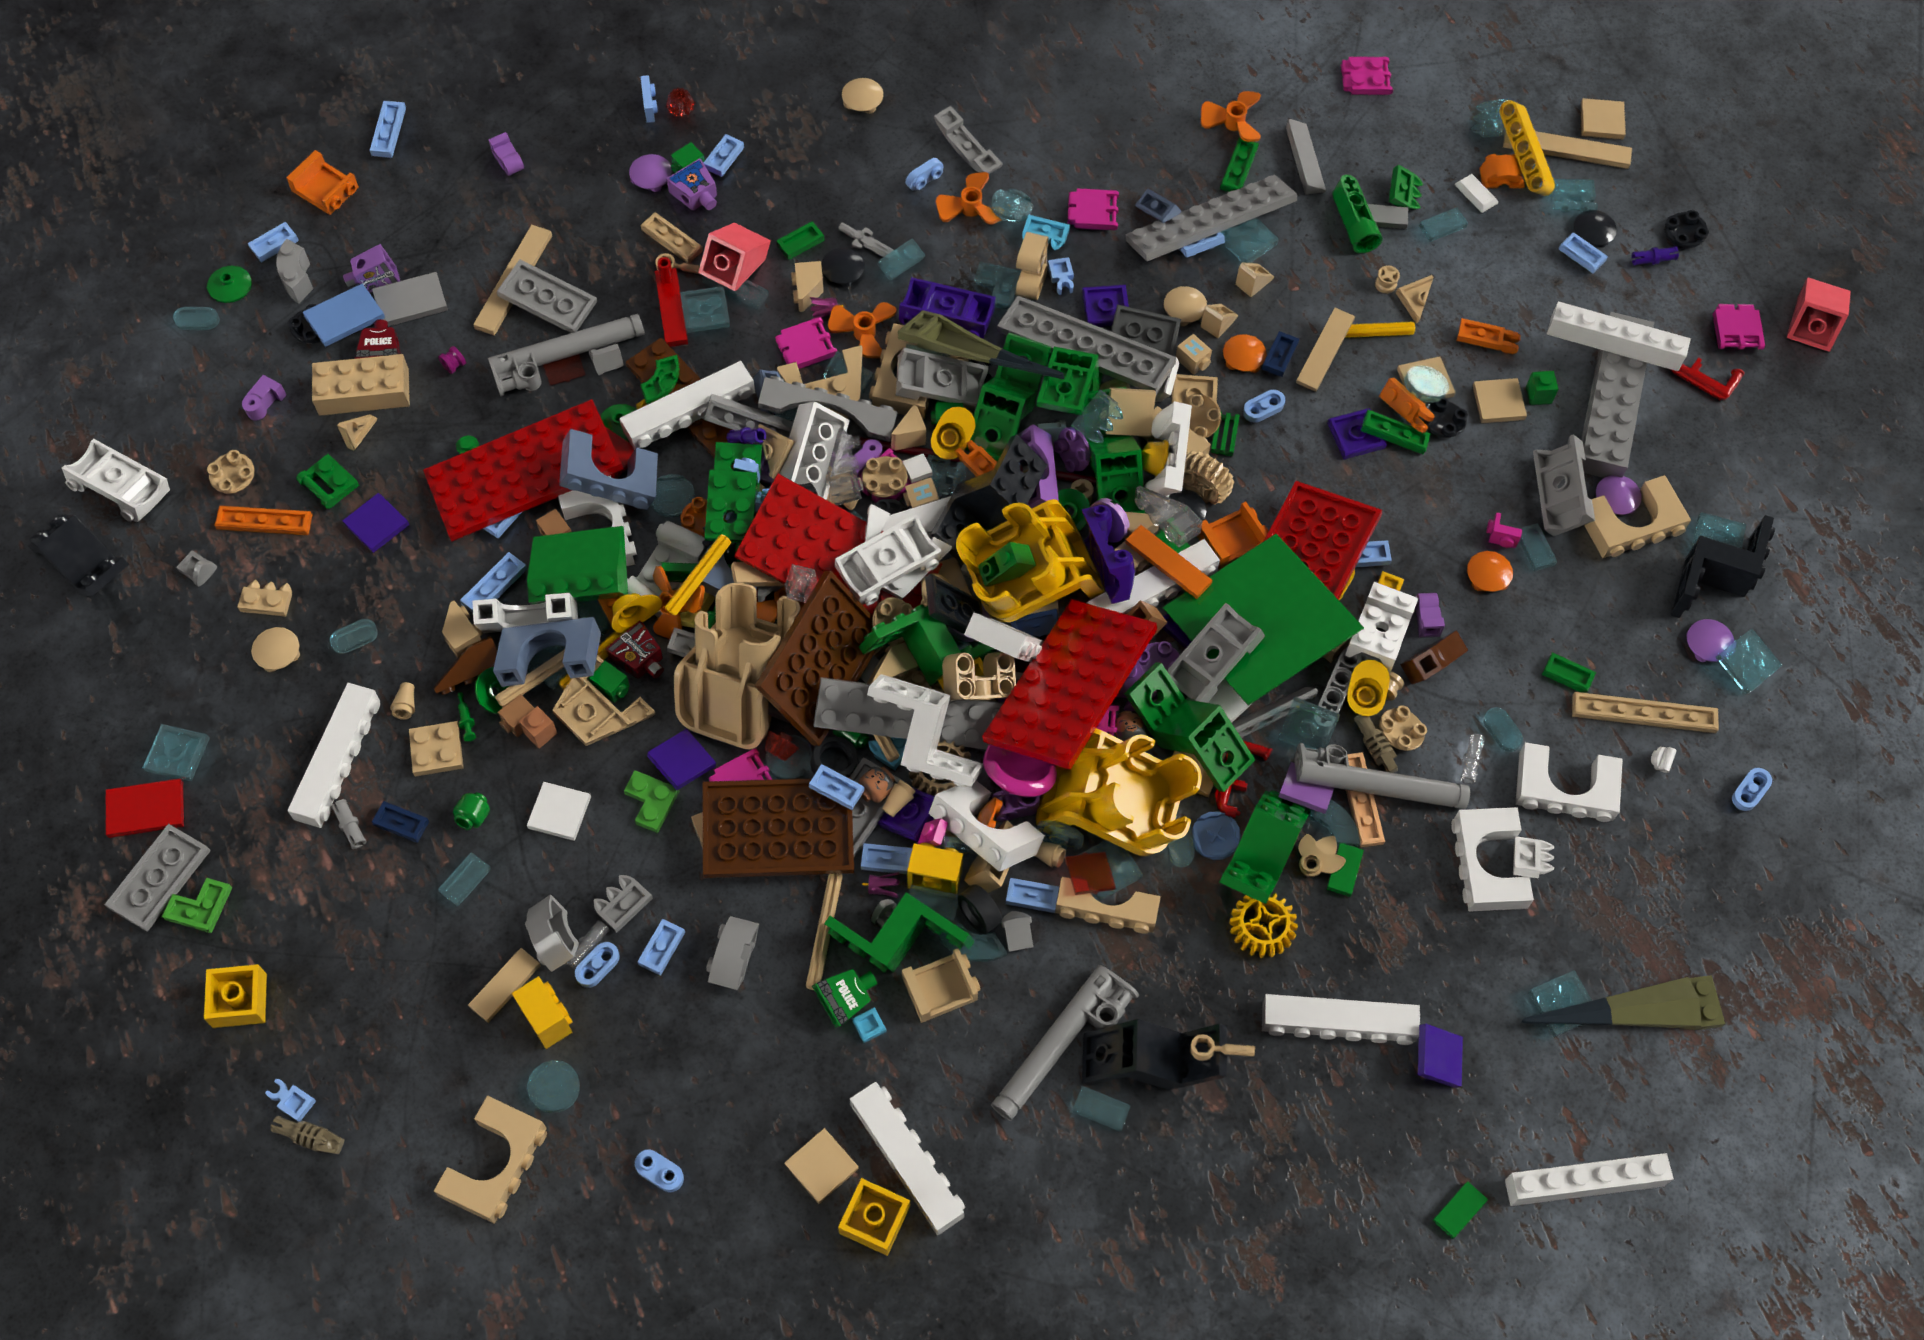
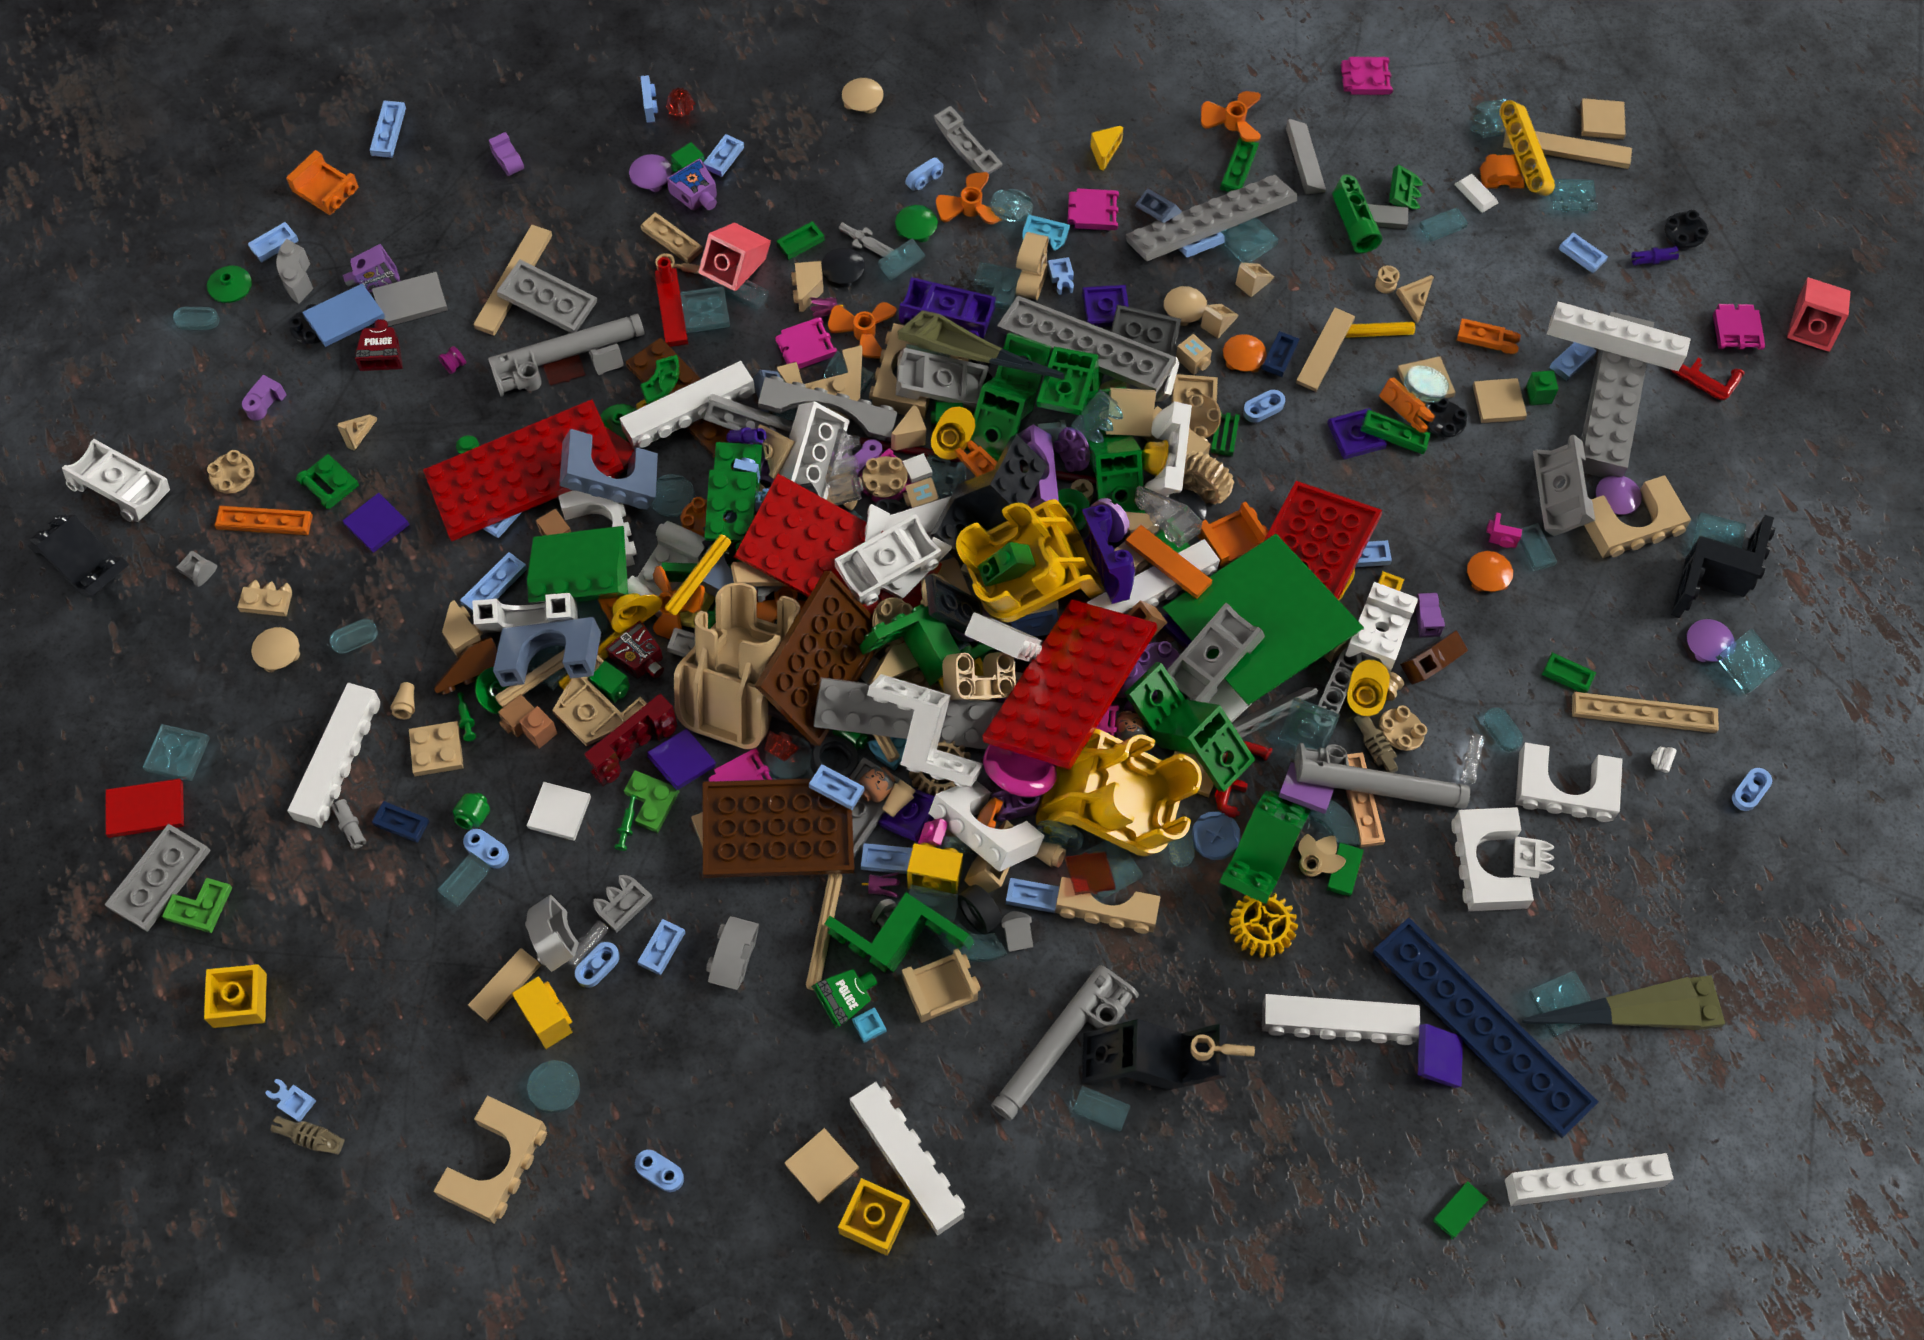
tan brick [312,354,410,416] -> none
clear brick [785,564,818,603] -> none
black dish [1574,210,1617,248] -> none
none -> light blue plate [463,829,509,869]
none -> dark red piece [584,693,678,786]
none -> green piece [614,795,636,851]
none -> green dish [895,205,938,242]
none -> yellow slope [1090,126,1124,171]
none -> dark blue plate [1373,917,1598,1139]
none -> light blue plate [1549,342,1596,381]

